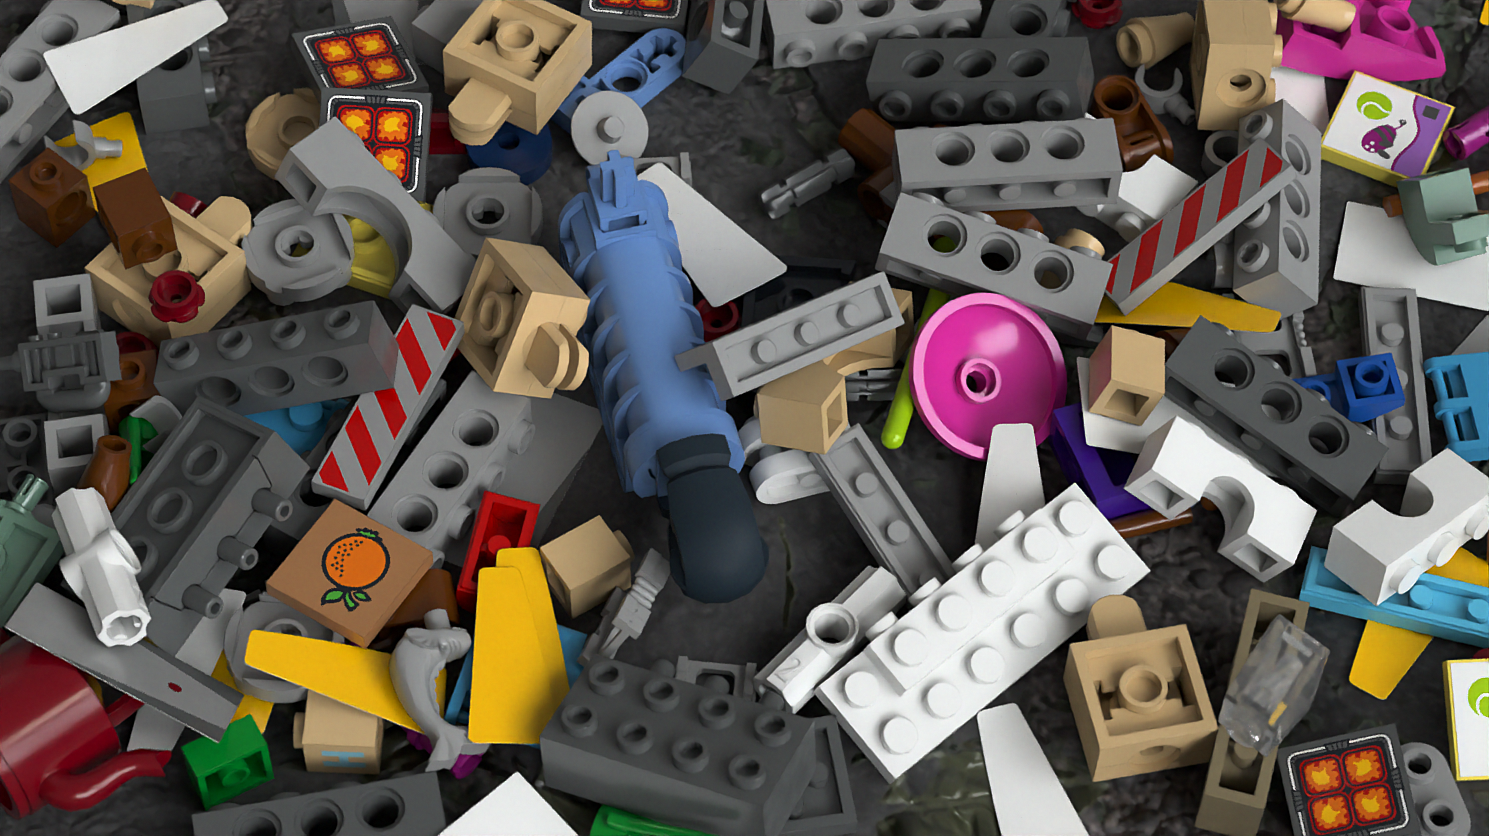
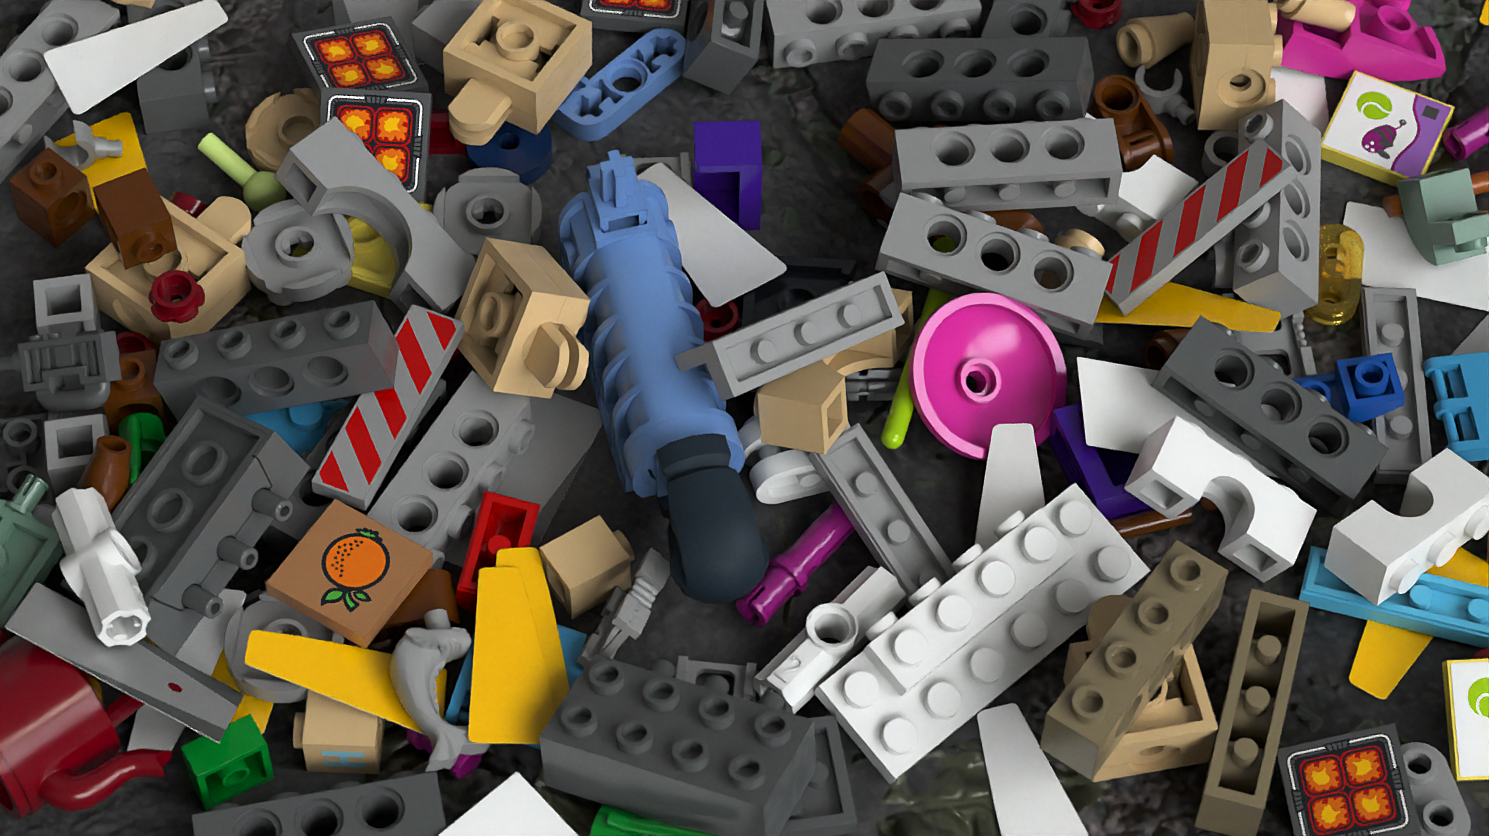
light grey piece [129,395,182,454] -> none
light grey piece [570,91,648,165] -> none
dark grey axle [758,148,855,219] -> none
tan brick [1088,325,1165,426] -> none
clear slope [1218,614,1330,757] -> none
none -> yellowish green bar [198,133,286,212]
none -> dark purple panel [693,120,762,230]
none -> magenta pin [736,500,855,628]
none -> dark tan brick [1040,540,1229,780]
none -> clear yellow plate [1305,223,1364,325]

